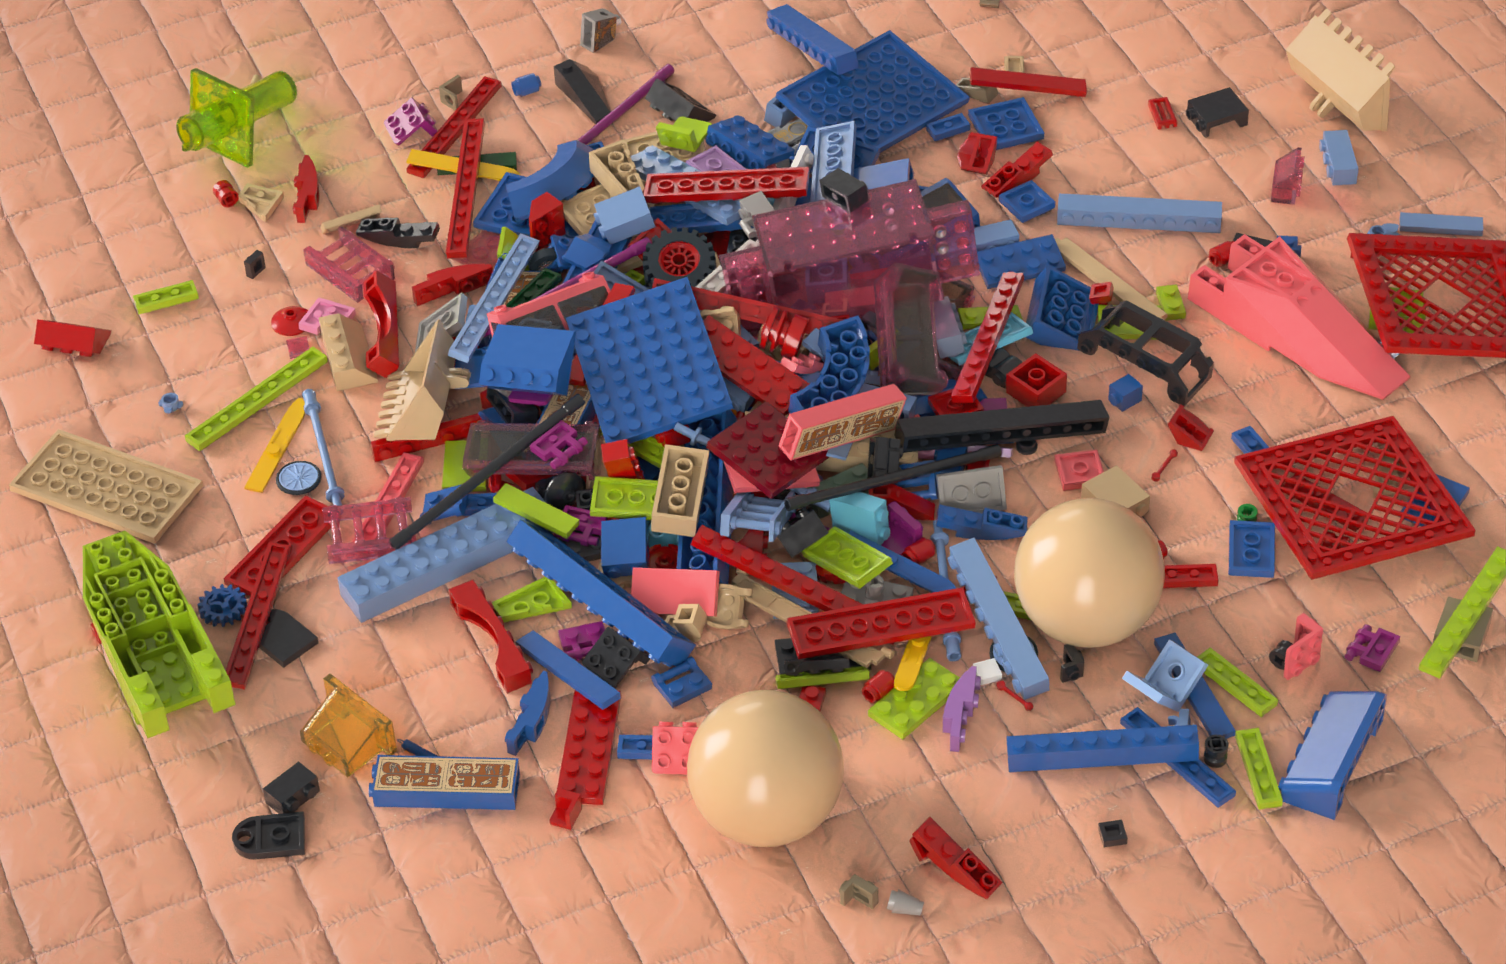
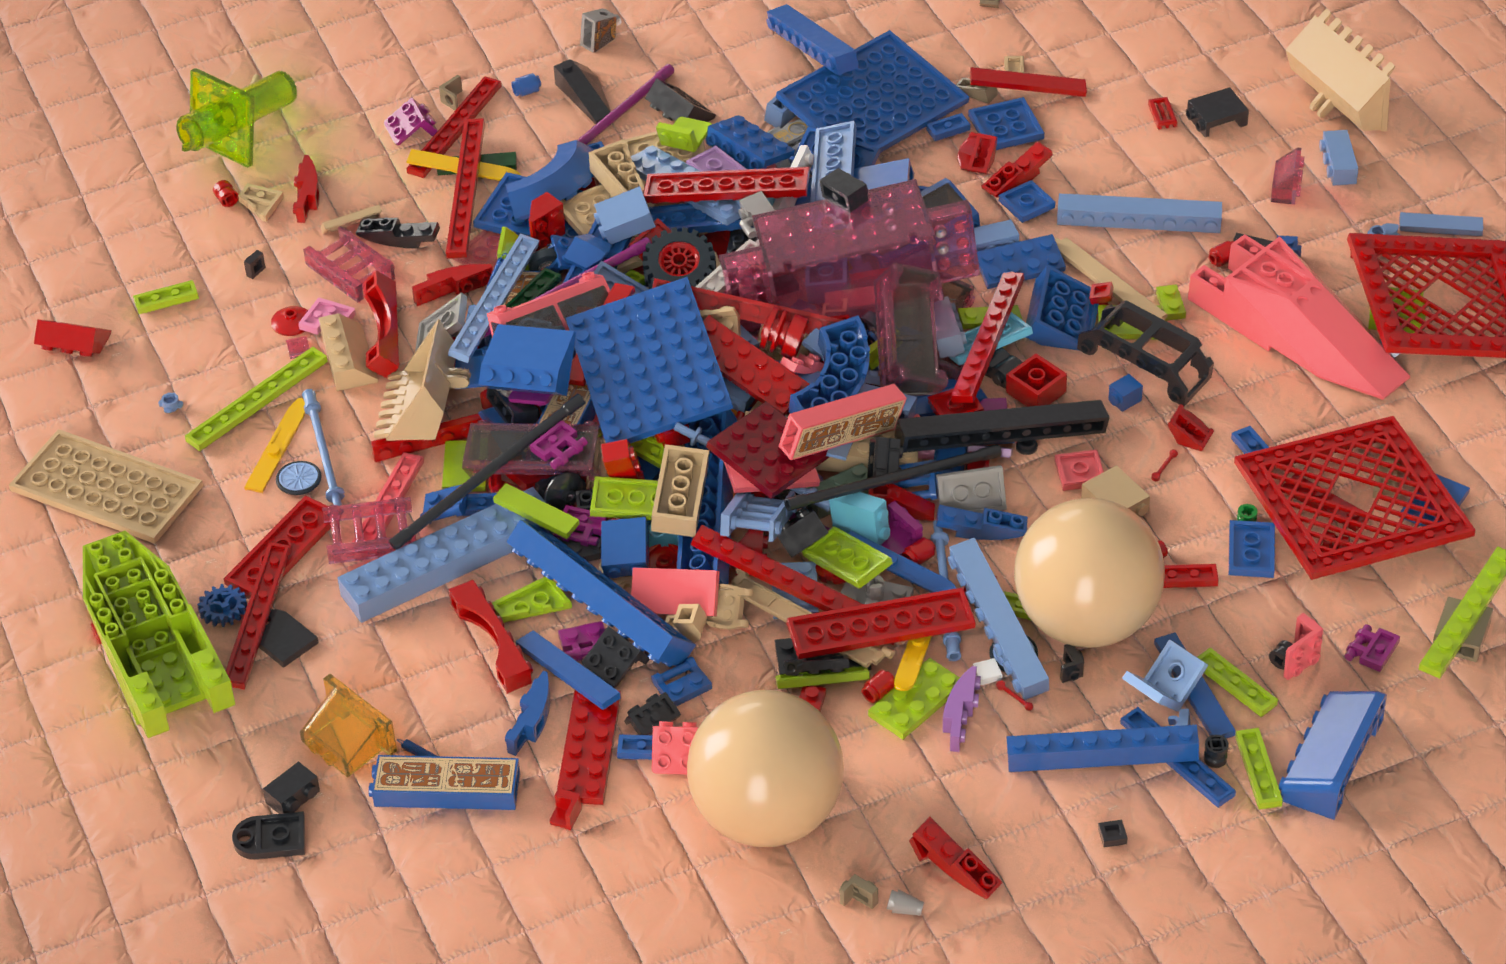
none -> black bracket [624,692,681,735]

